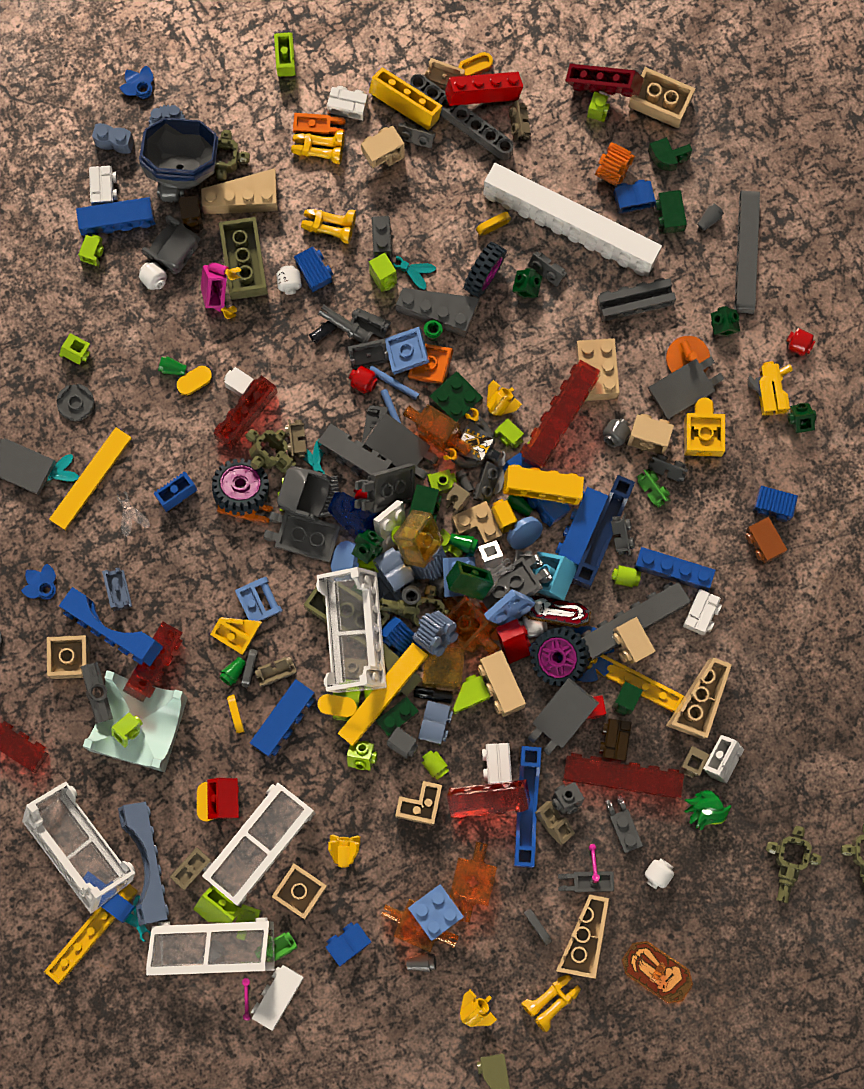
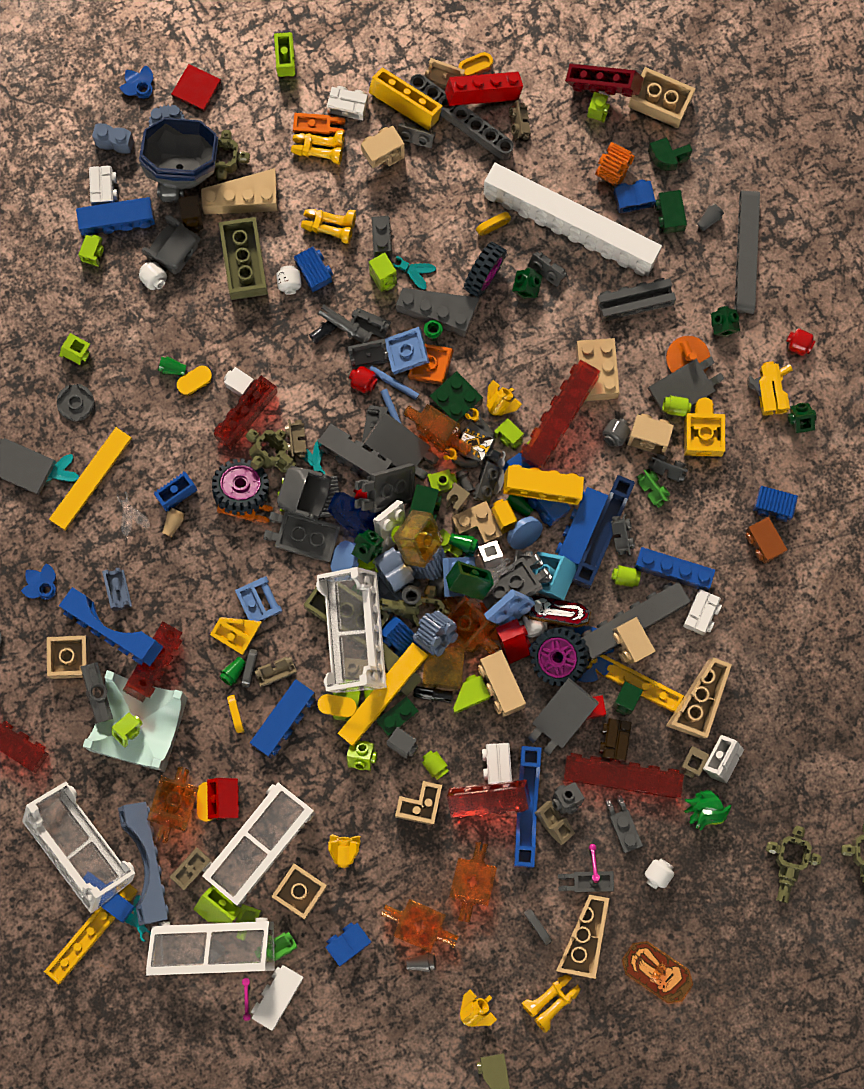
dark pink torso [201,263,241,319] -> none
medium blue plate [408,884,464,941] -> none
sand blue brick [418,701,453,745] -> none
none -> clear orange brick [147,767,199,843]
none -> tan cone [162,507,185,537]
none -> red tile [171,64,221,112]
none -> lime brick [662,395,691,417]

